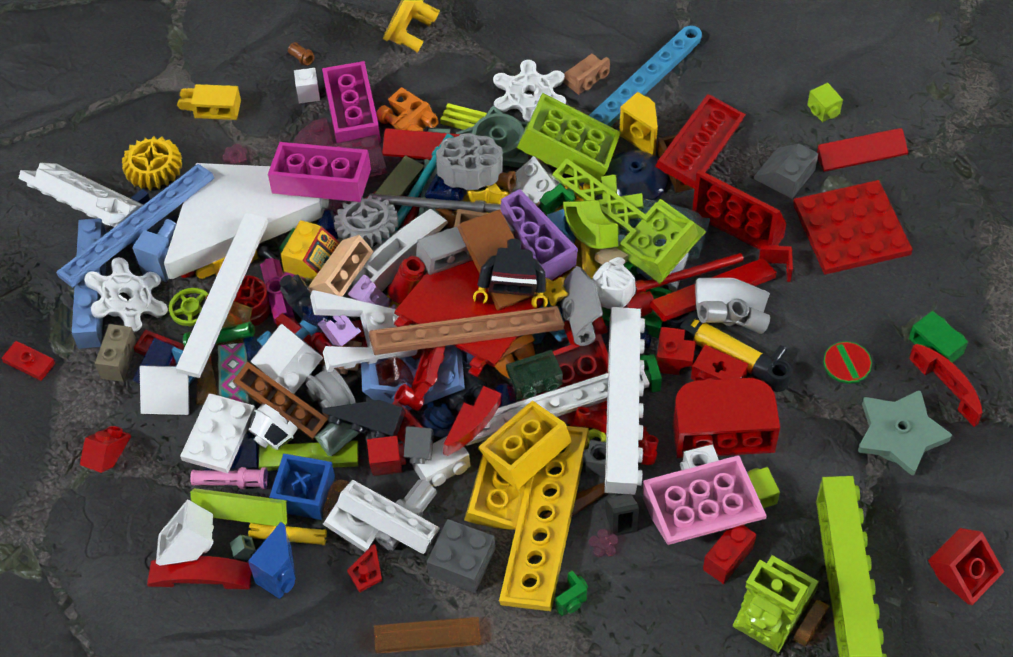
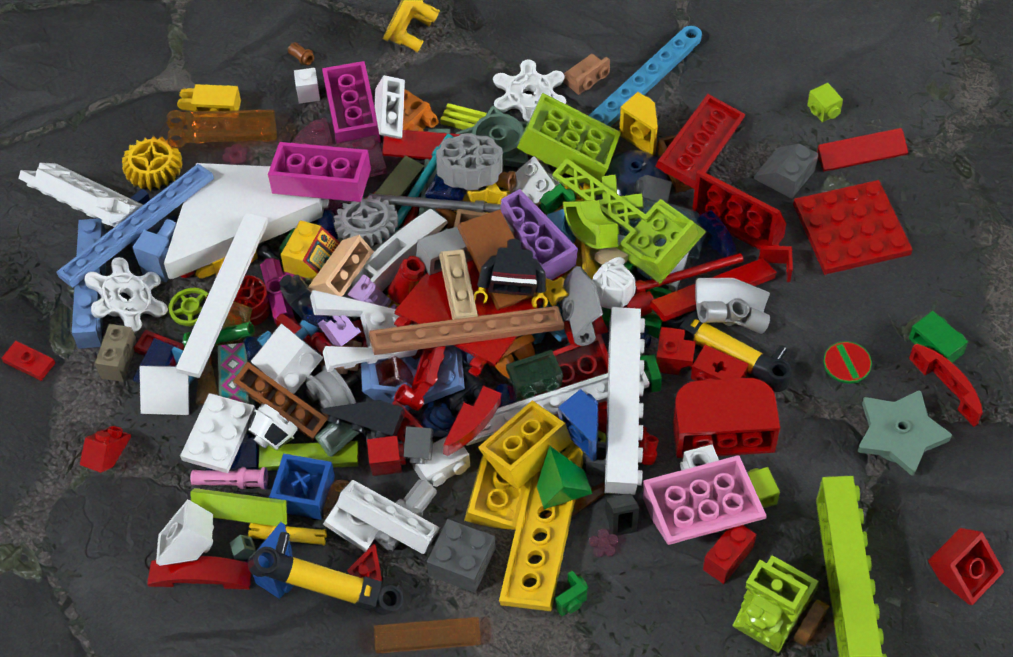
none -> clear orange hinge [167,110,277,148]
none -> piece [248,532,403,615]
none -> white slope [375,75,405,139]
none -> tan tile [439,249,478,320]
none -> green slope [536,446,592,509]
none -> blue slope [558,389,599,461]
none -> dark grey brick [634,175,672,205]
none -> clear blue slope [697,210,737,258]

